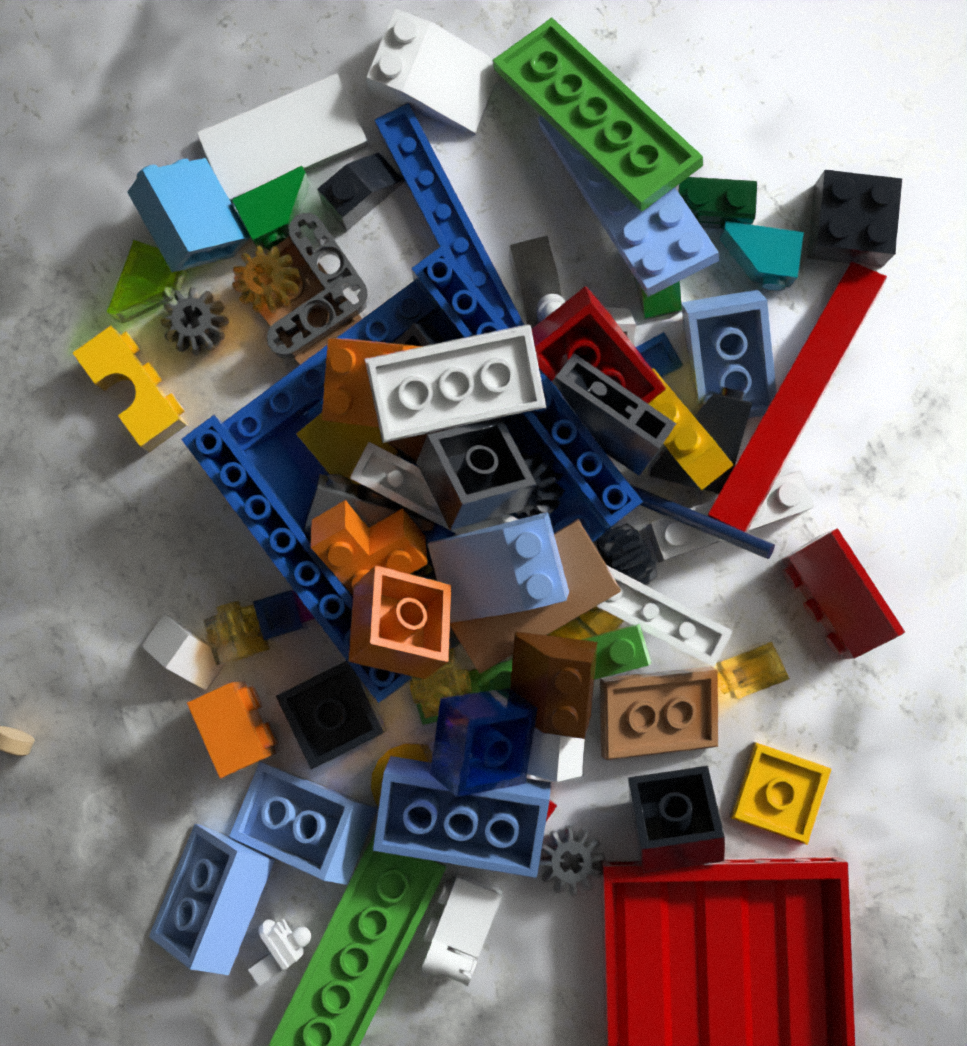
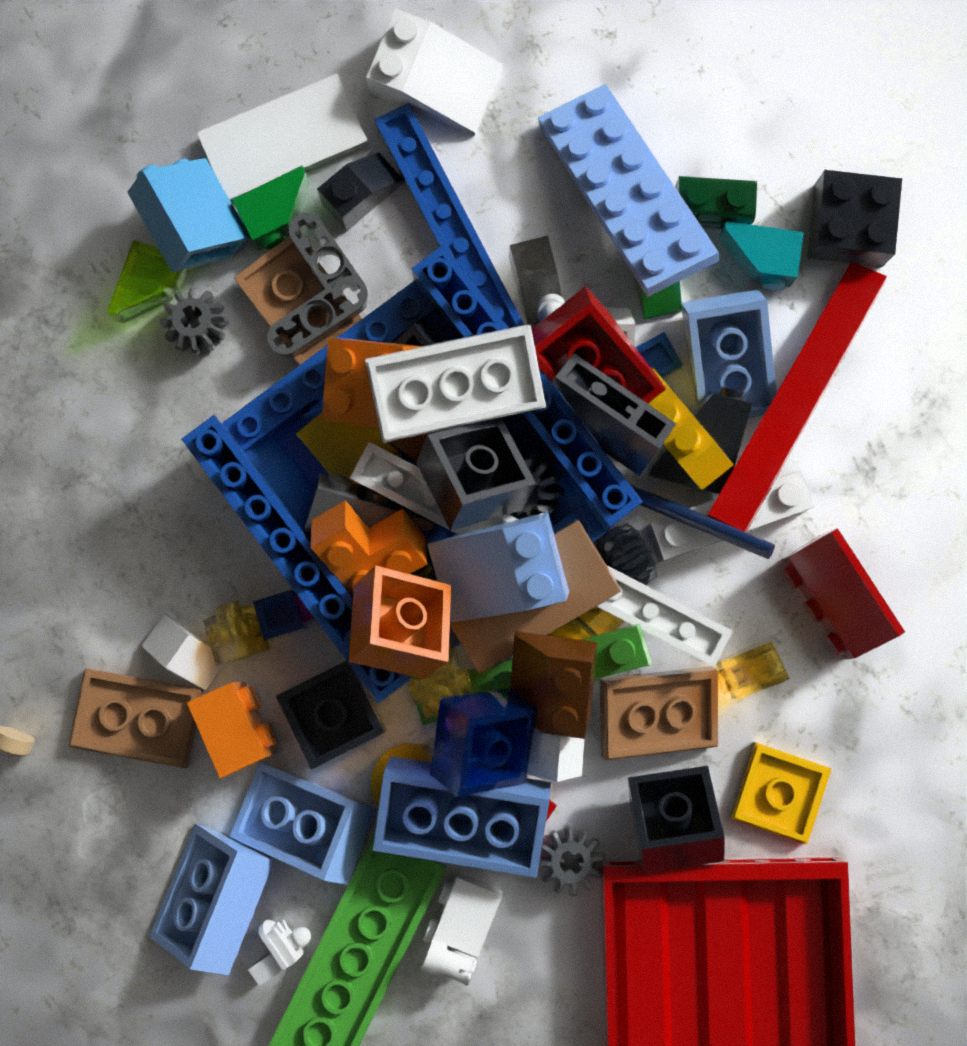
yellow arch [73,325,187,452] -> none
clear yellow gear [232,245,300,313] -> none
bright green plate [492,17,703,212] -> none
none -> medium nougat tile [68,668,204,768]

